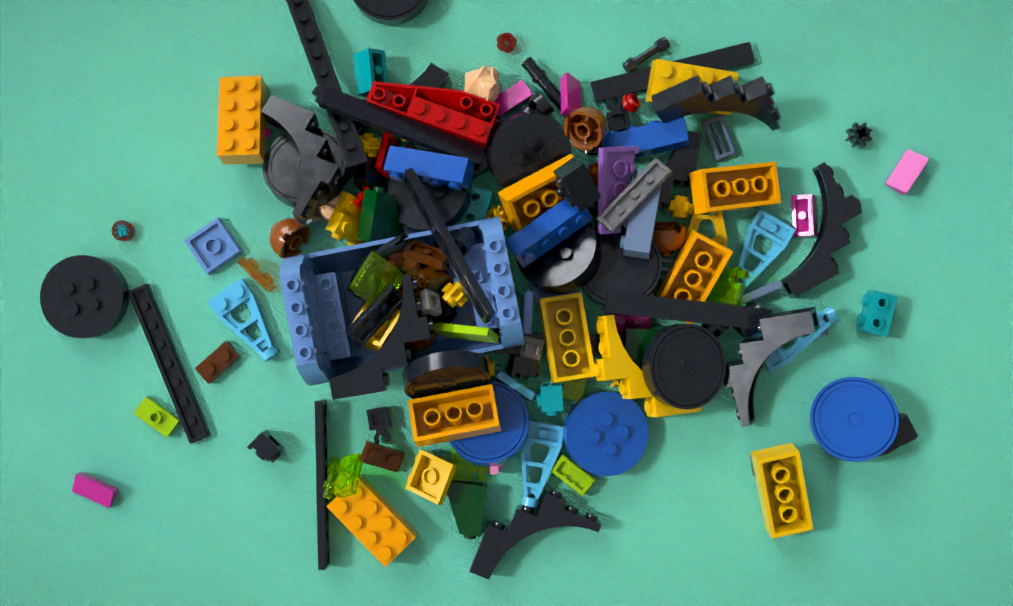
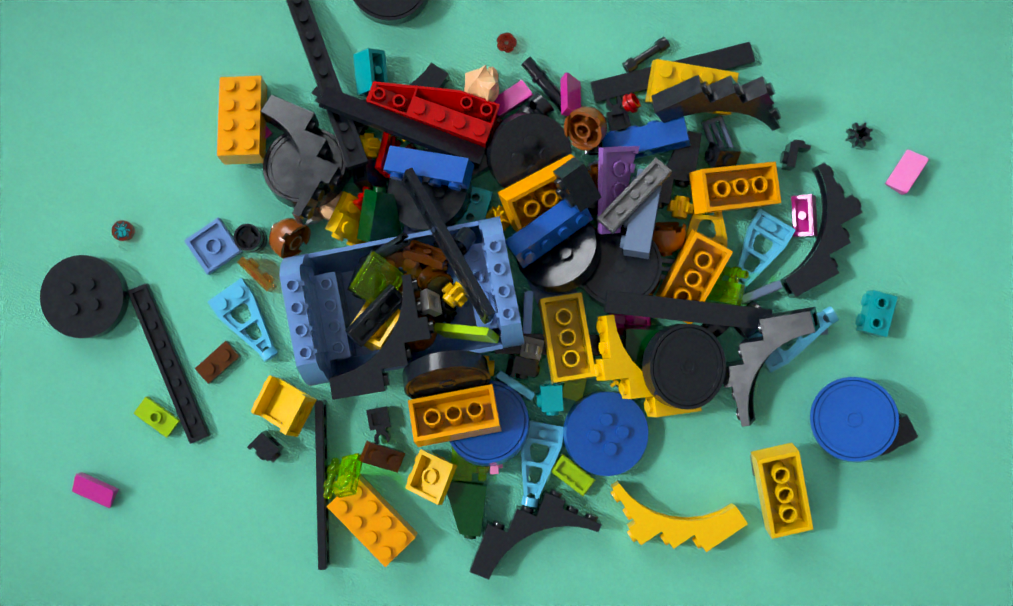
none -> black wheel [234,223,267,253]
none -> yellow panel [251,375,317,437]
none -> yellow arch [610,481,748,552]
none -> black bracket [704,142,741,168]
none -> black bracket [780,140,811,171]

